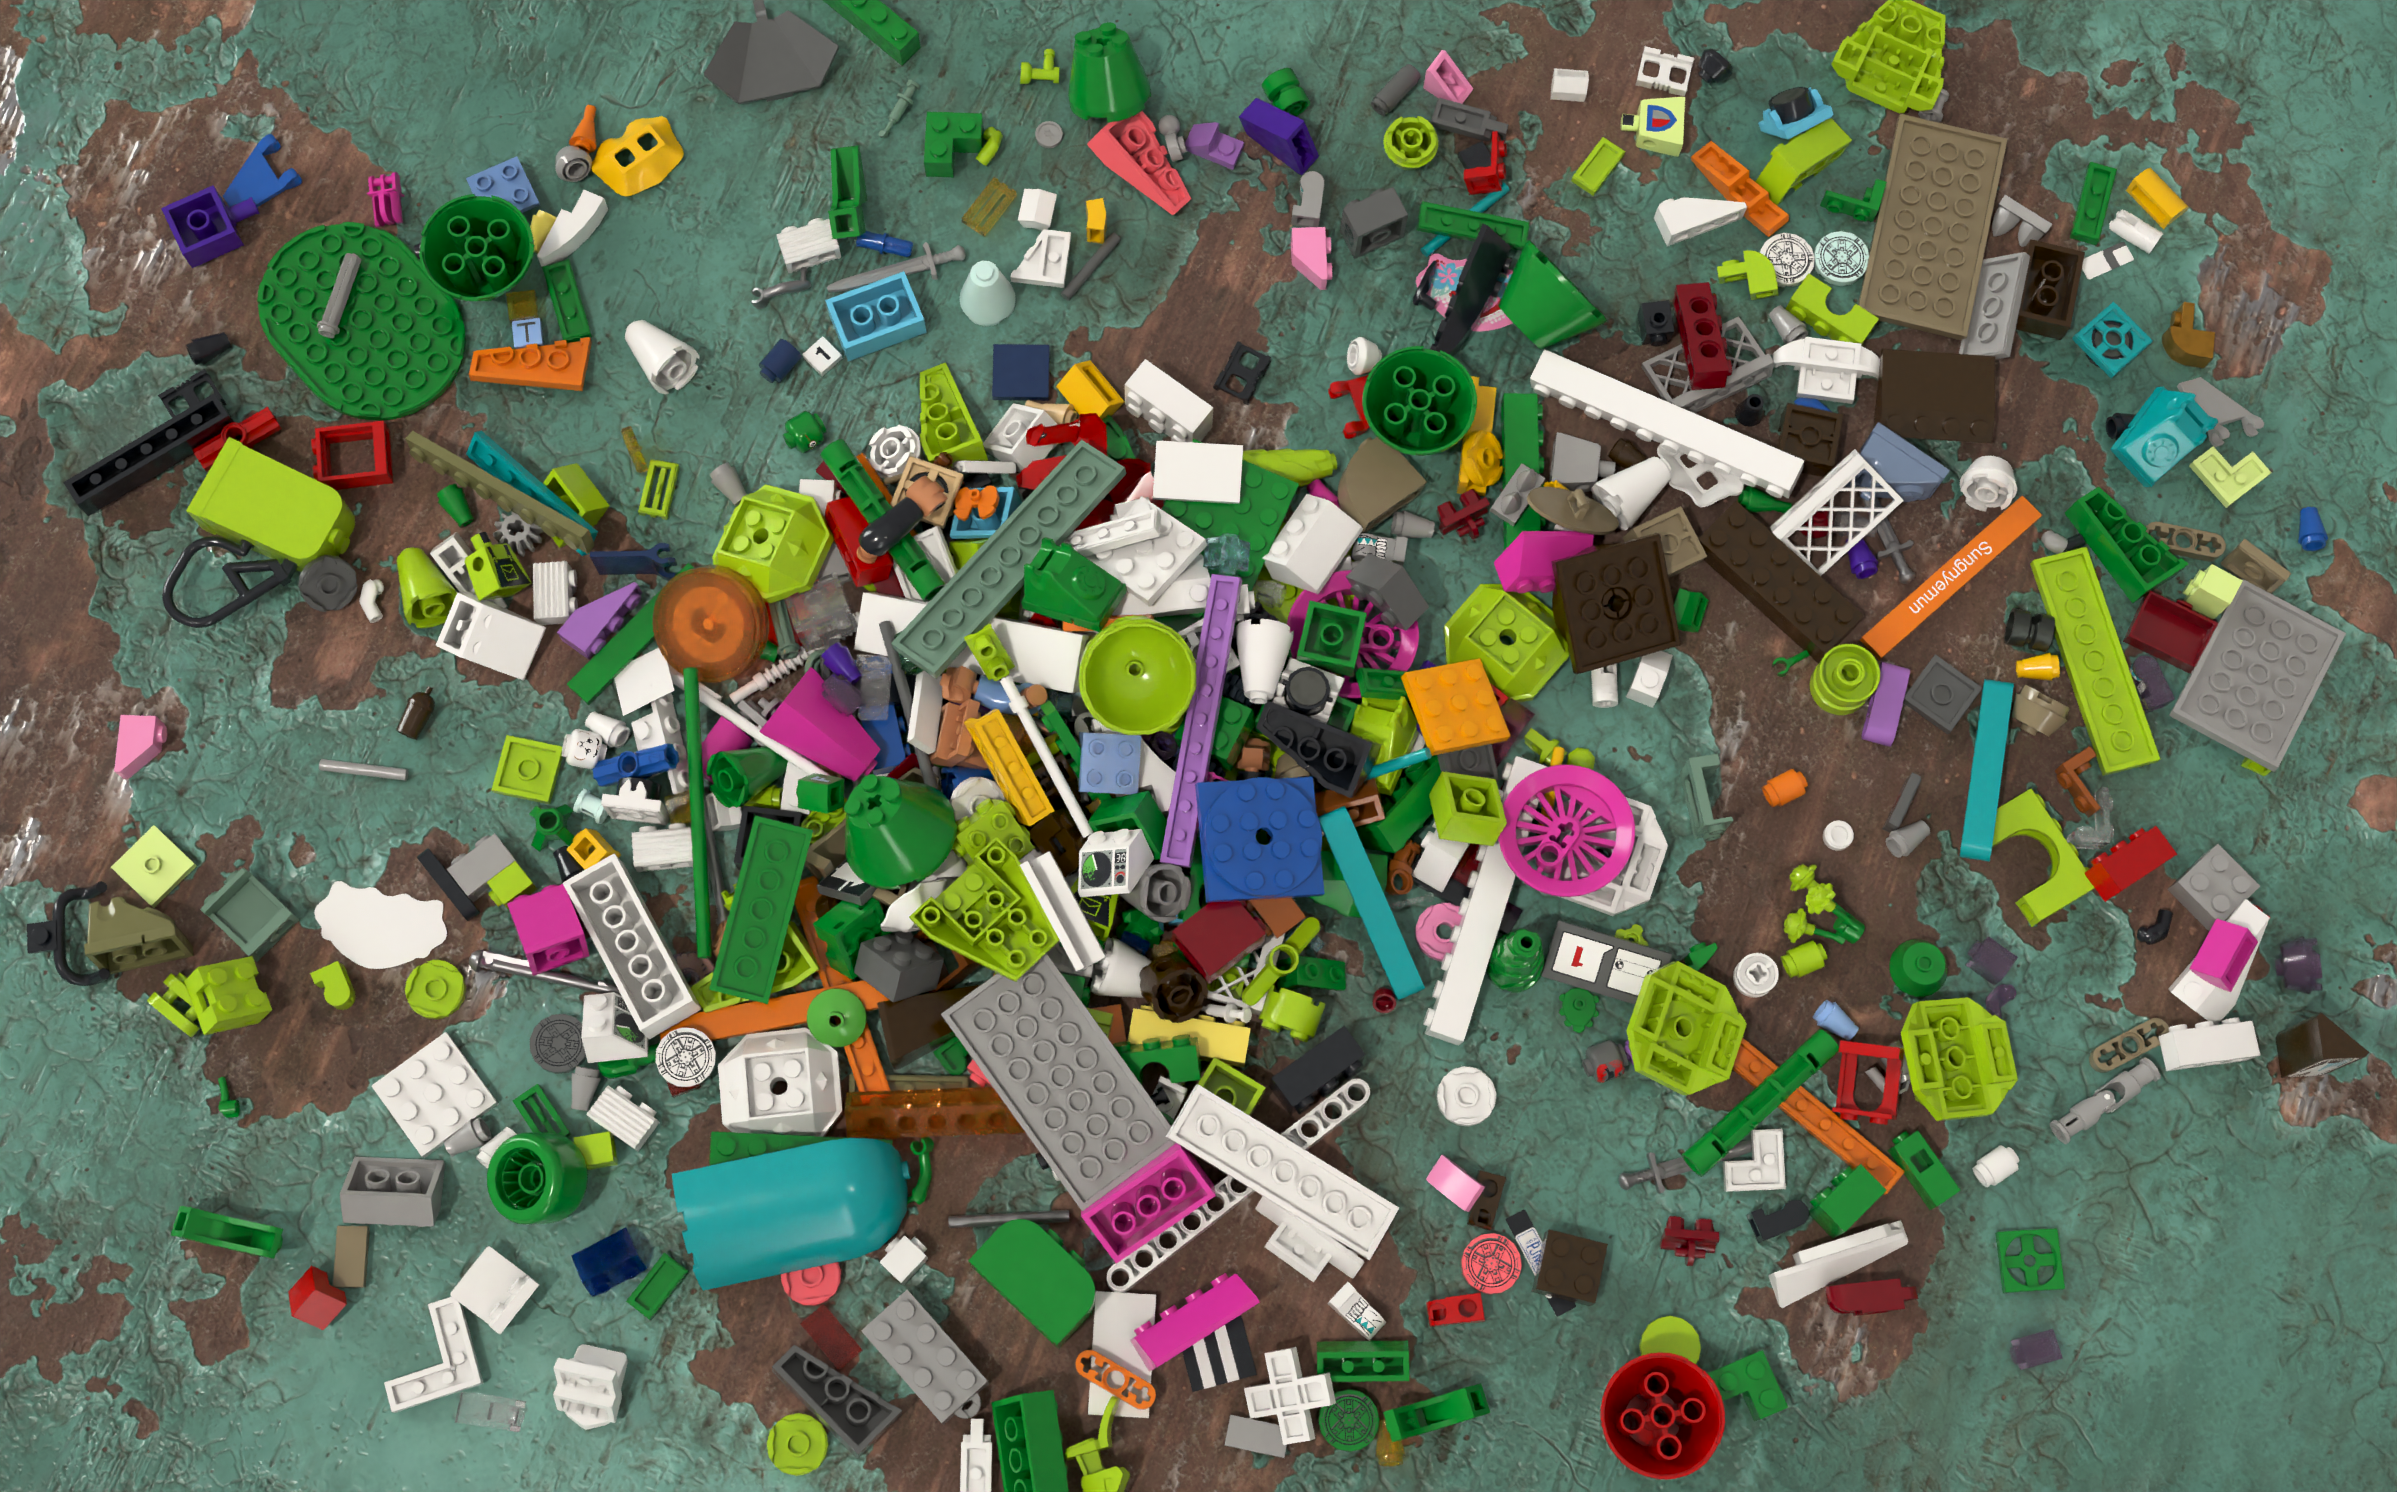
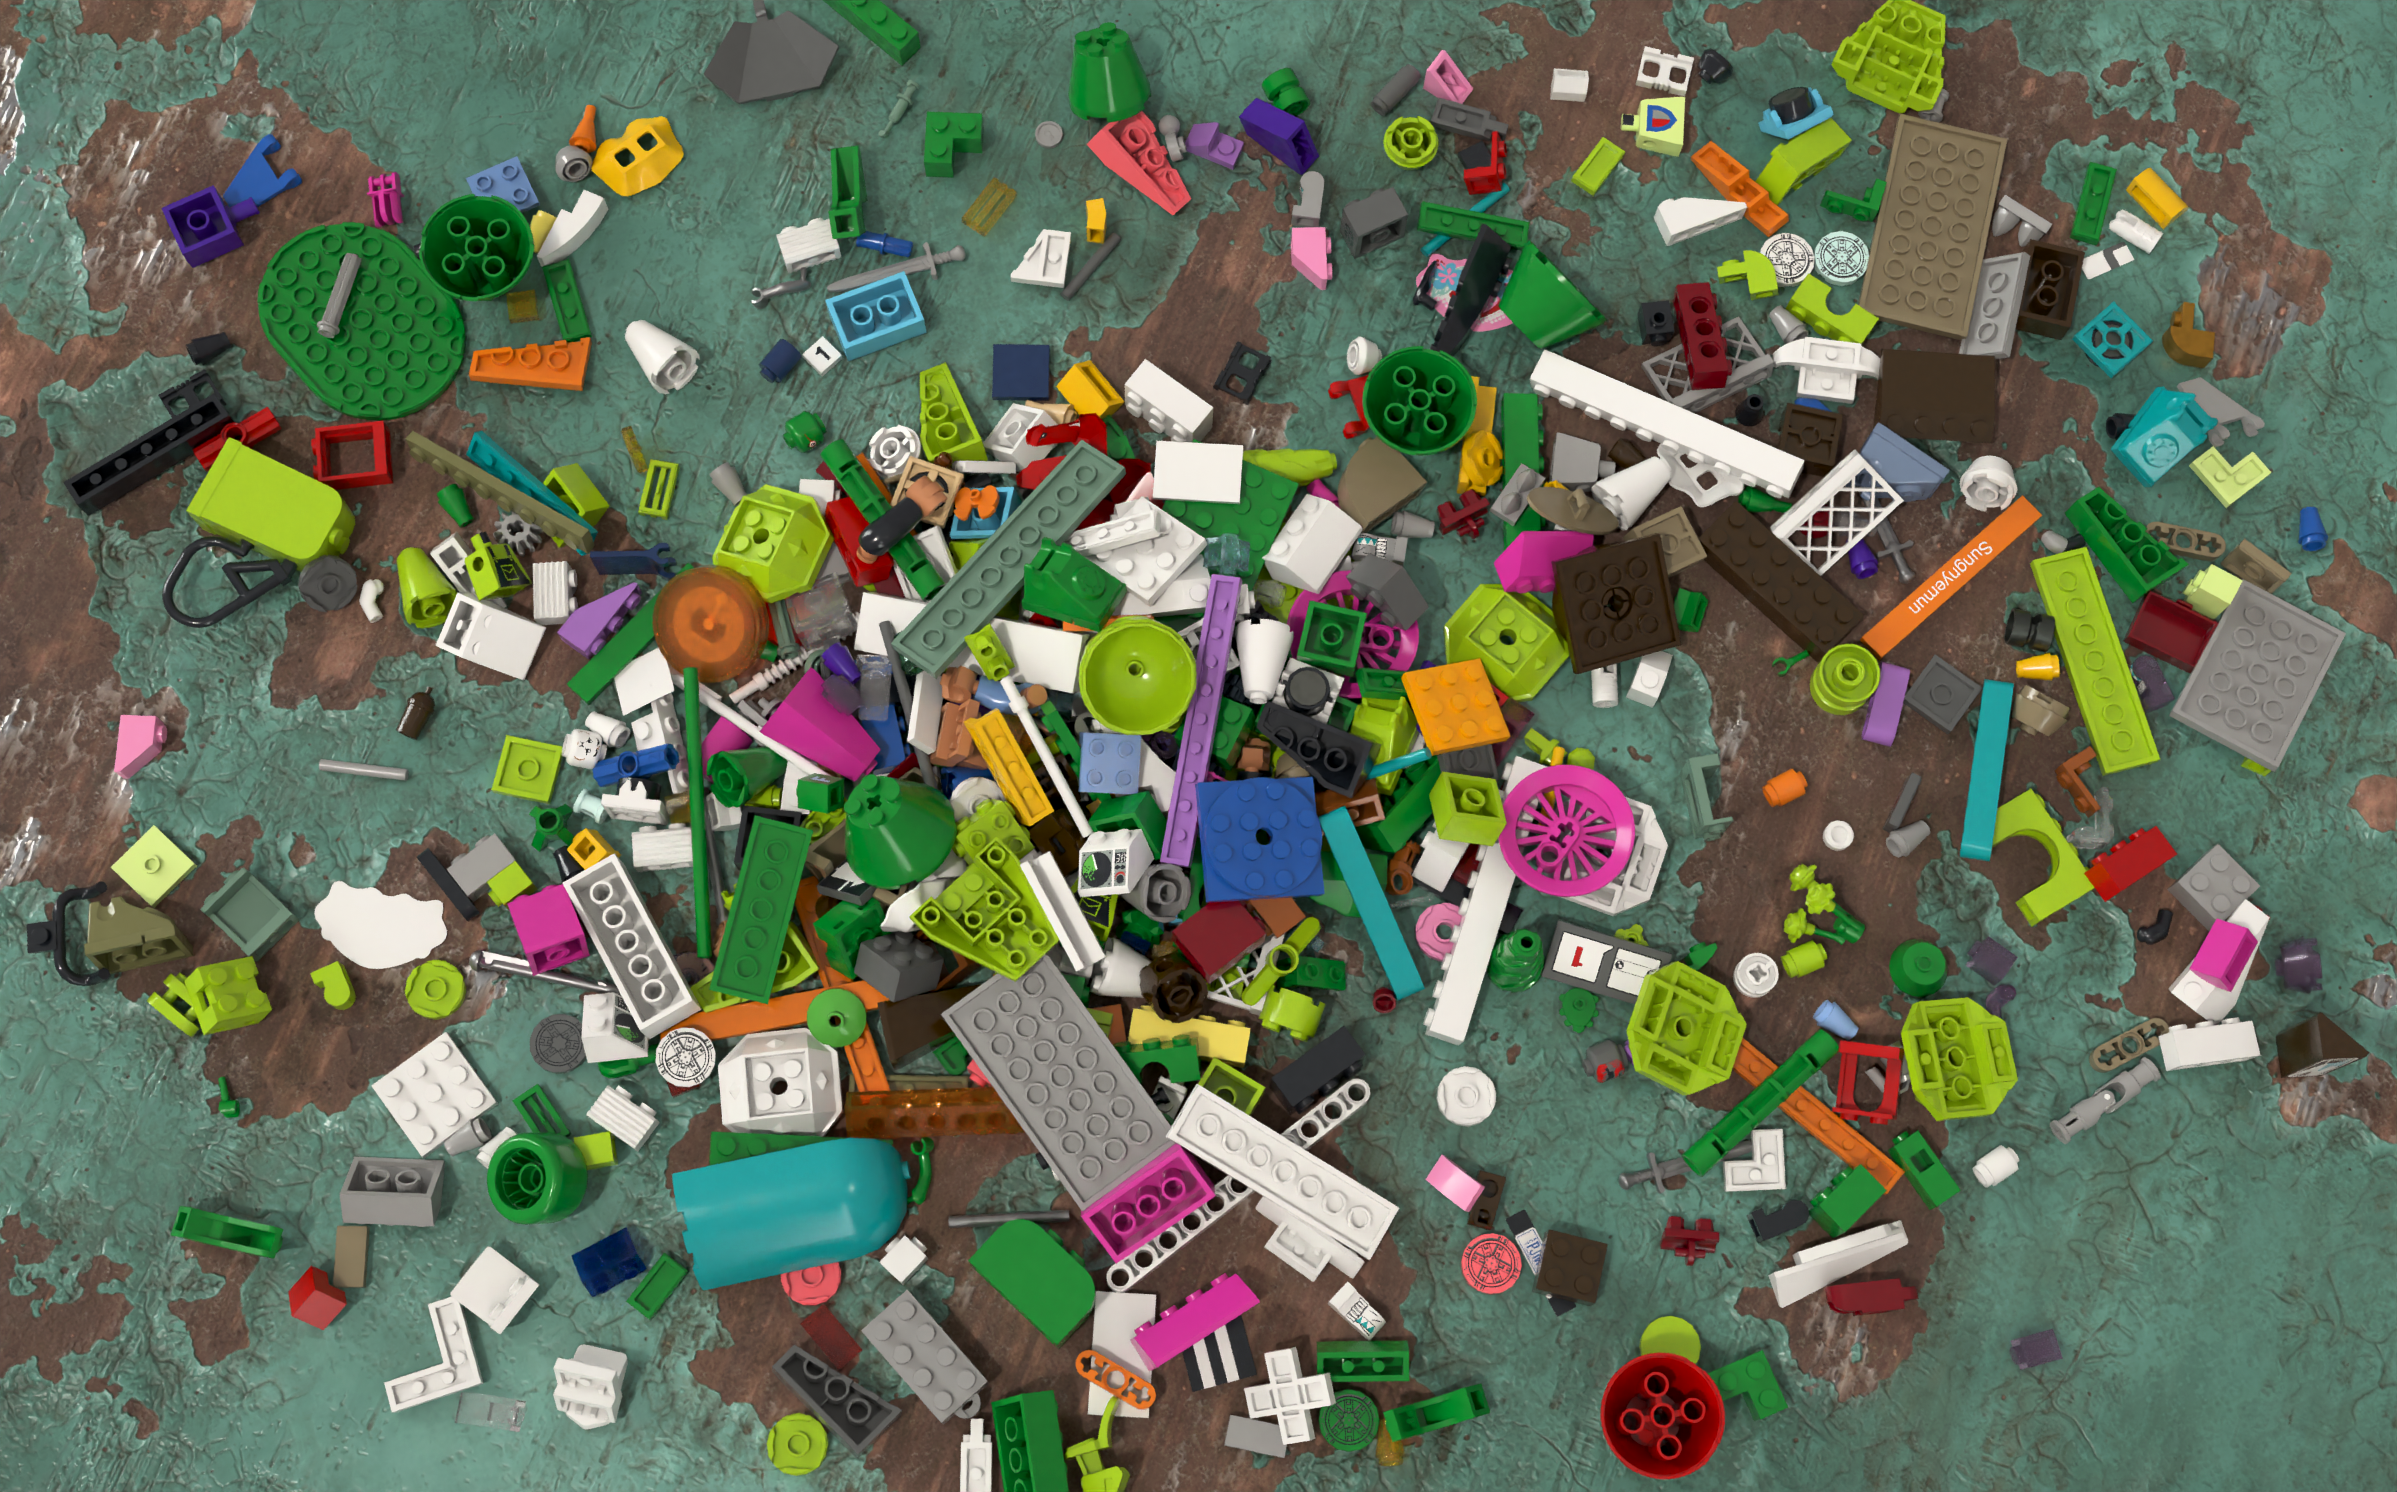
light blue tile [512,318,544,349] -> none
light grey cone [571,1066,601,1111] -> none
light aqua cone [960,261,1016,326] -> none
lime arm [975,127,1003,166] -> none
white piece [1018,189,1057,231] -> none
lime piece [1020,49,1060,84] -> none
white piece [1201,1003,1252,1023] -> none
red leg [1426,1293,1485,1327] -> none
green piece [1995,1228,2065,1293] -> none

